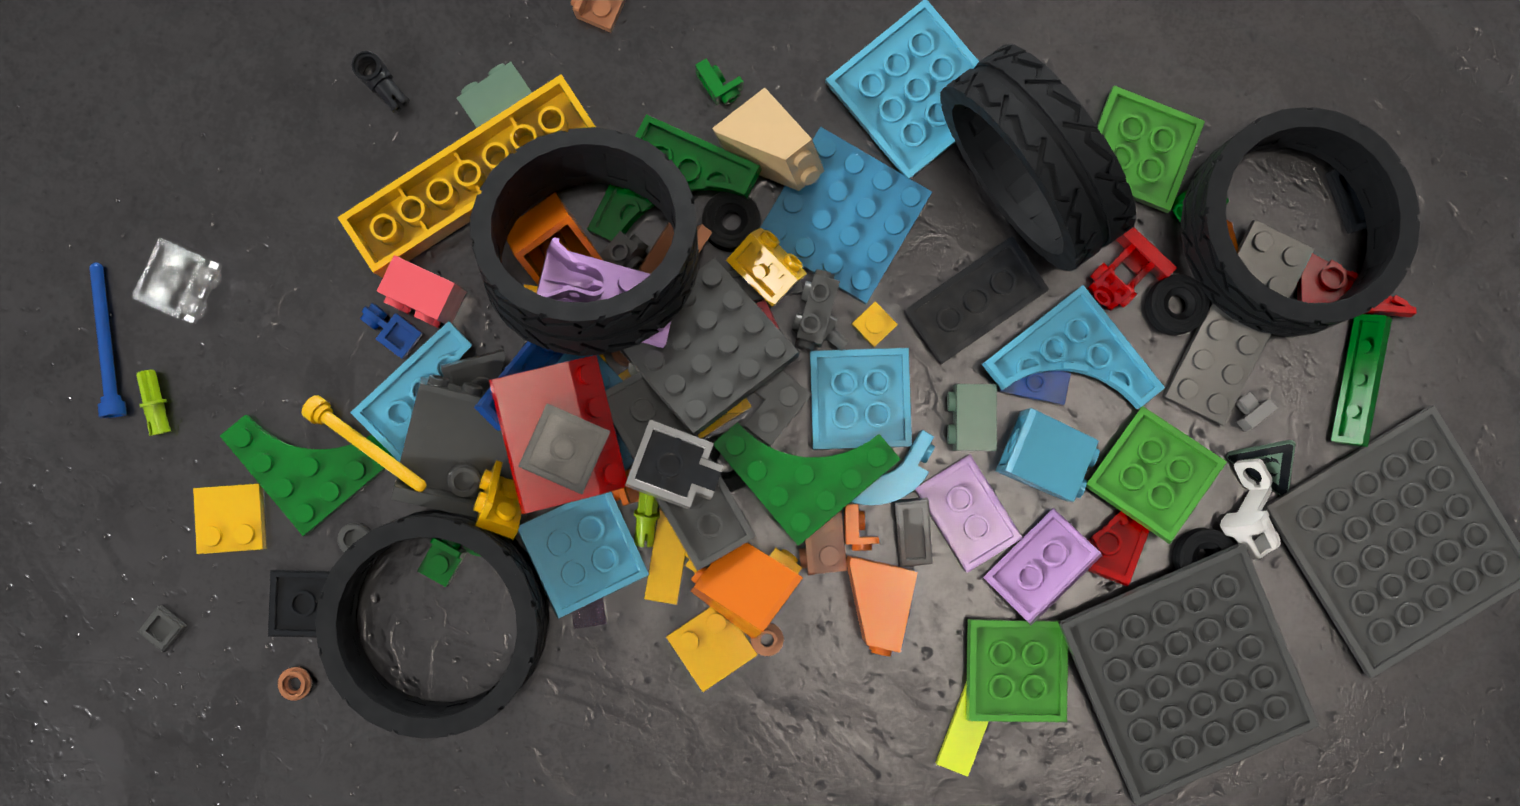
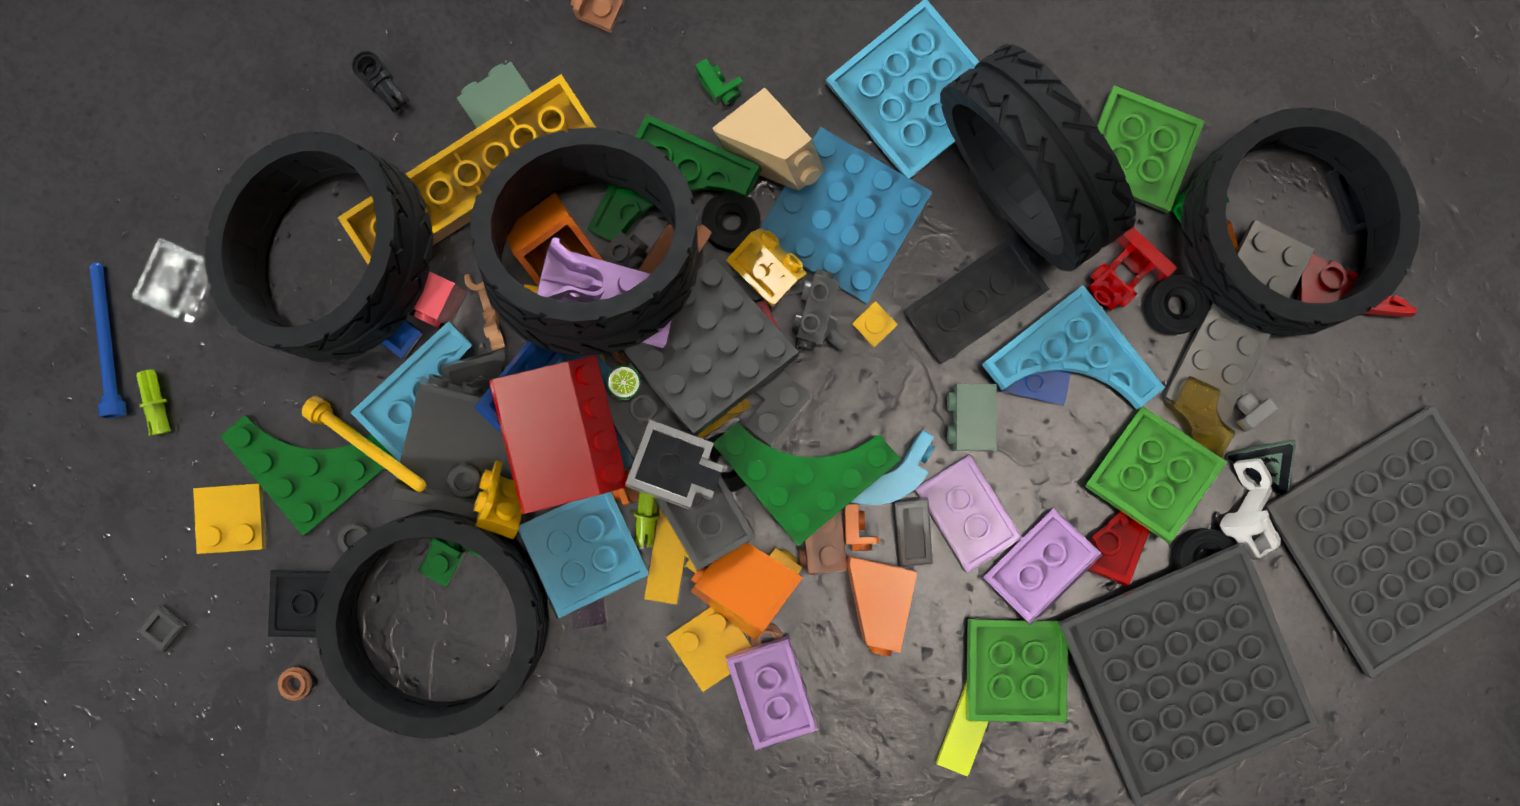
tile [518,403,610,494] -> none
medium azure plate [810,348,912,450] -> none
medium azure slope [995,408,1100,502] -> none
green plate [1331,314,1392,447] -> none
none -> black tyre [204,131,433,362]
none -> light nougat piece [464,274,506,351]
none -> tile [607,366,641,401]
none -> lavender tile [725,636,818,750]
none -> clear yellow tile [1174,375,1235,458]

